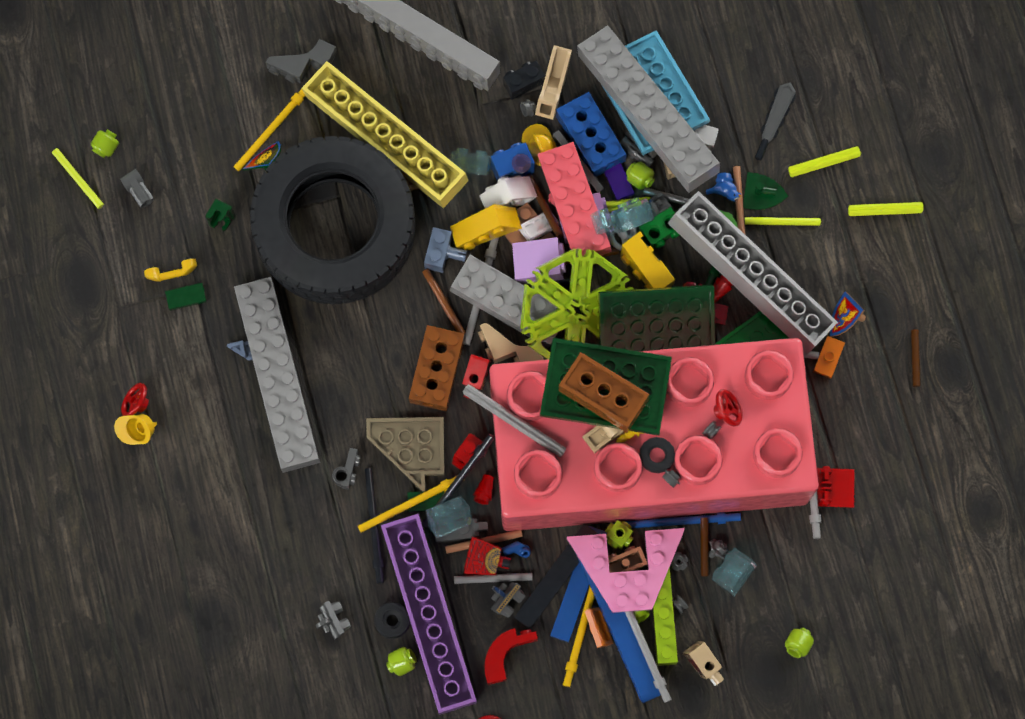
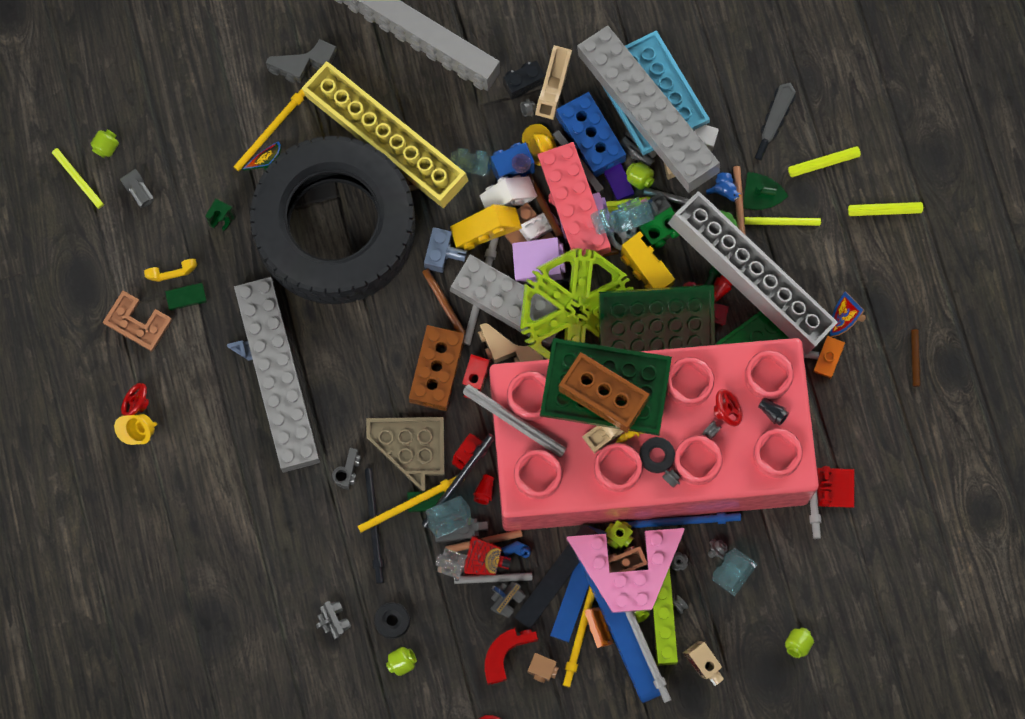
medium lavender brick [381,514,477,715] -> none
reddish brown bar [700,518,709,576] -> none
none -> nougat plate [103,291,172,352]
none -> clear brick [435,548,467,582]
none -> medium nougat brick [527,653,559,683]
none -> black cone [758,398,789,426]

